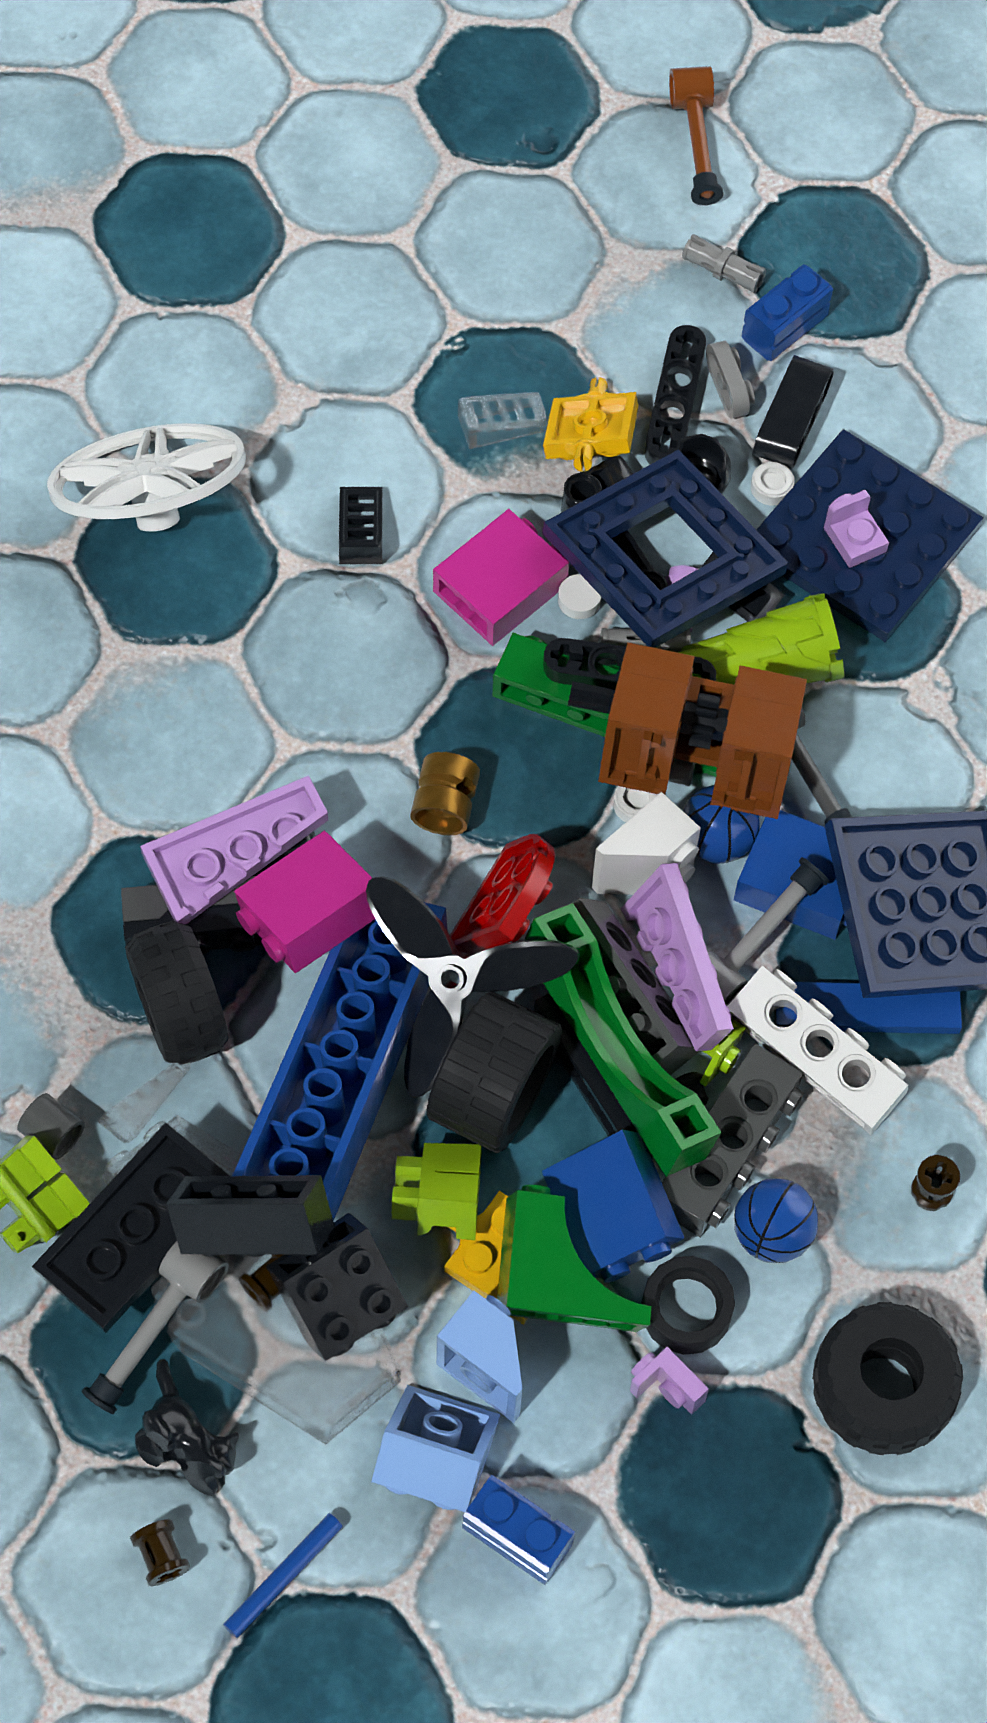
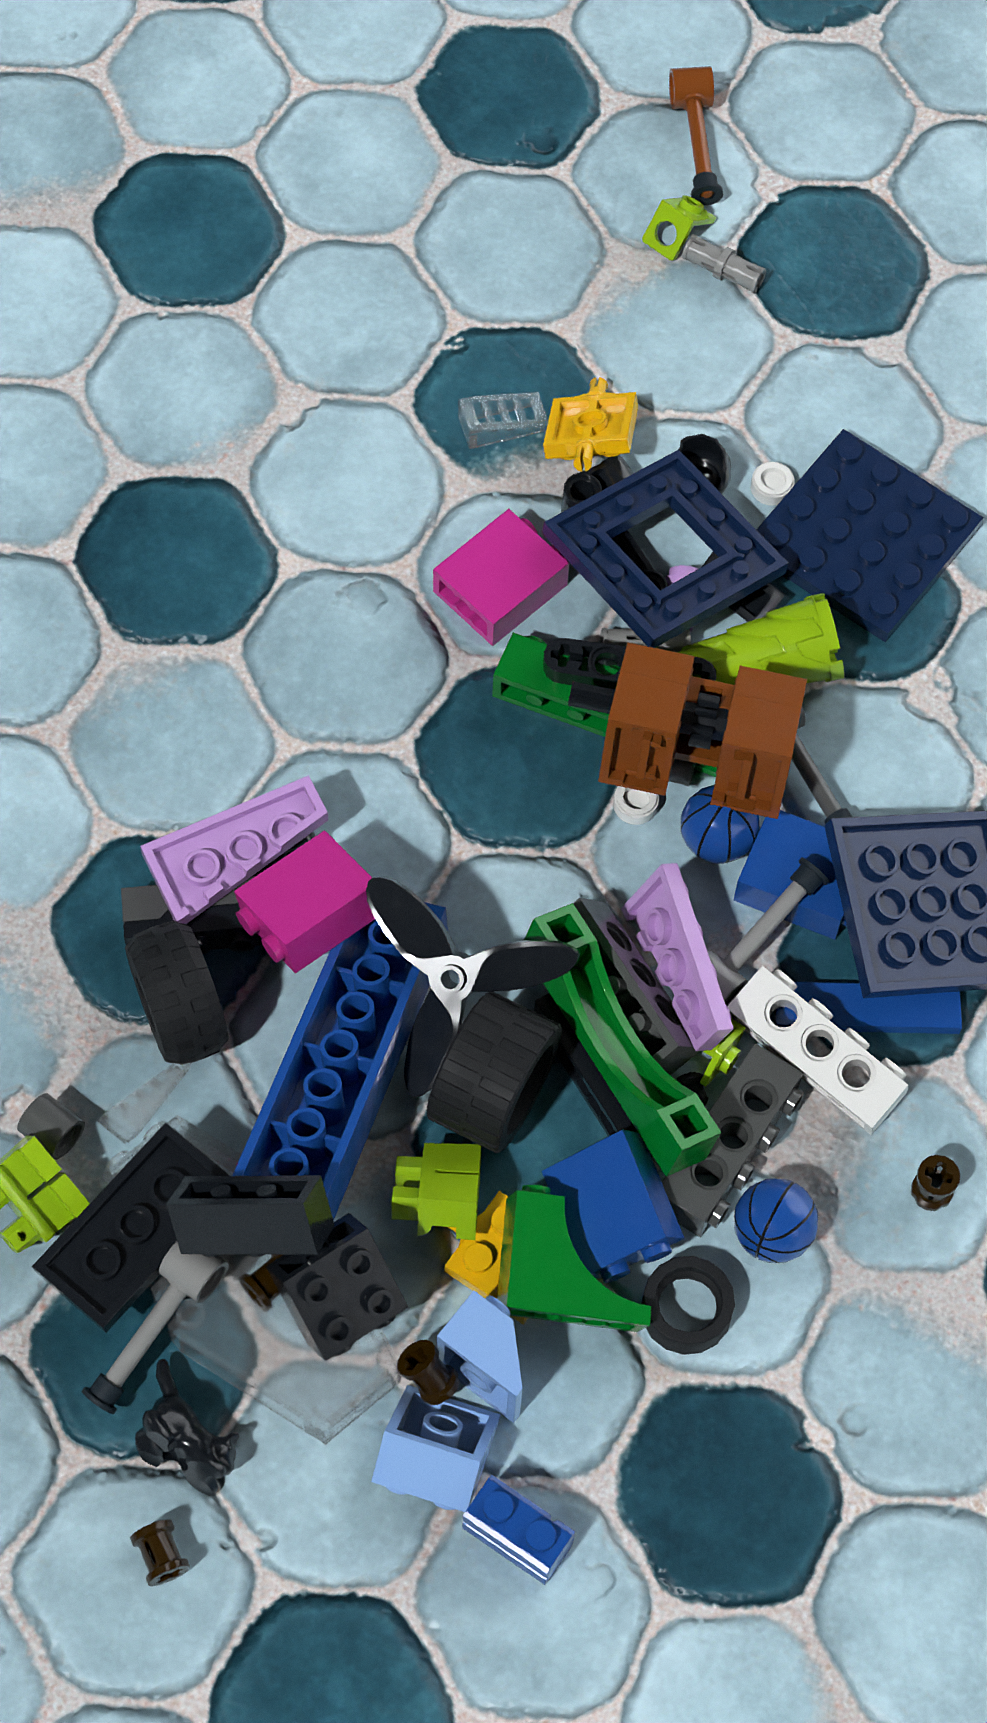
white wheel [47,423,246,532] -> none
blue bar [223,1513,343,1638] -> none
black slope [339,487,382,564] -> none
pearl gold wheel [410,752,480,835] -> none
red plate [450,834,555,956] -> none
white tile [558,574,601,619] -> none
white slope [591,792,701,895] -> none
lavender bracket [630,1347,709,1415] -> none
black beam [645,325,706,464] -> none
light grey plate [706,340,755,419] -> none
blue brick [741,264,833,361] -> none
black beam [752,355,834,469] -> none
black tyre [812,1302,963,1455] -> none
lavender bracket [824,490,889,568] -> none
none -> dark brown bush [397,1340,460,1405]
none -> lime bracket [642,195,716,260]

